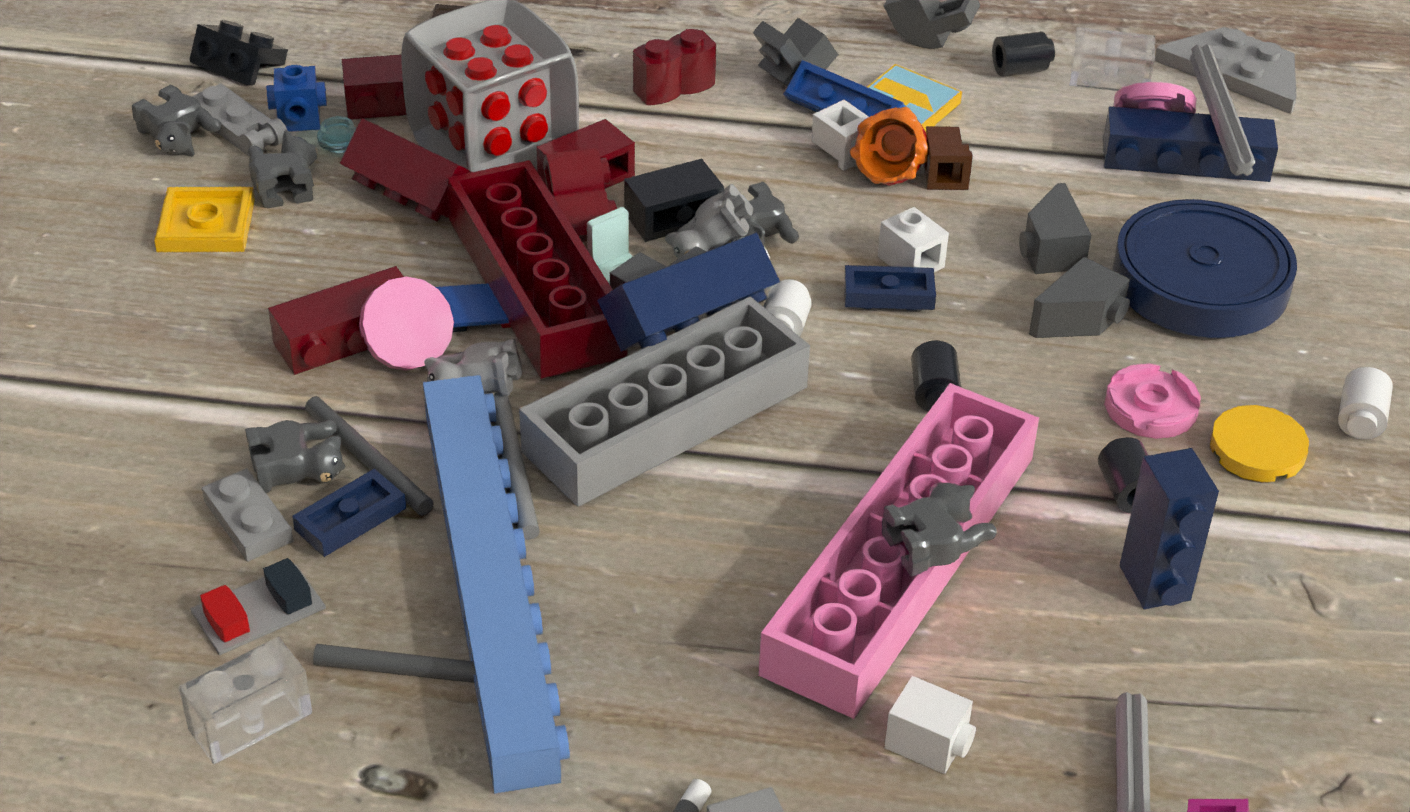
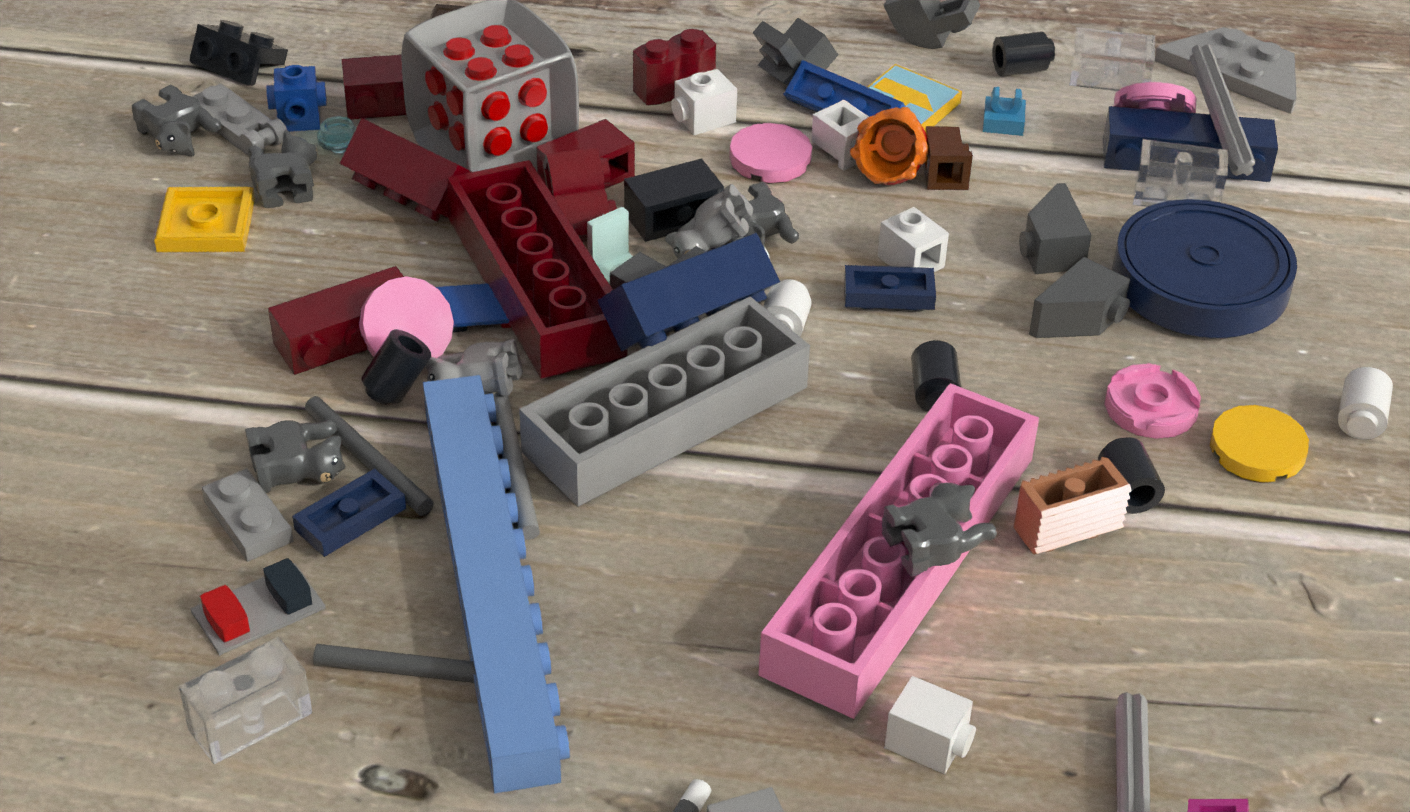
dark blue brick [1119,448,1219,609] -> none
none -> black brick [361,329,431,405]
none -> white brick [671,69,737,135]
none -> bright pink tile [729,123,812,183]
none -> dark azure tile [983,87,1026,136]
none -> nougat brick [1013,457,1132,555]
none -> clear brick [1133,139,1228,207]

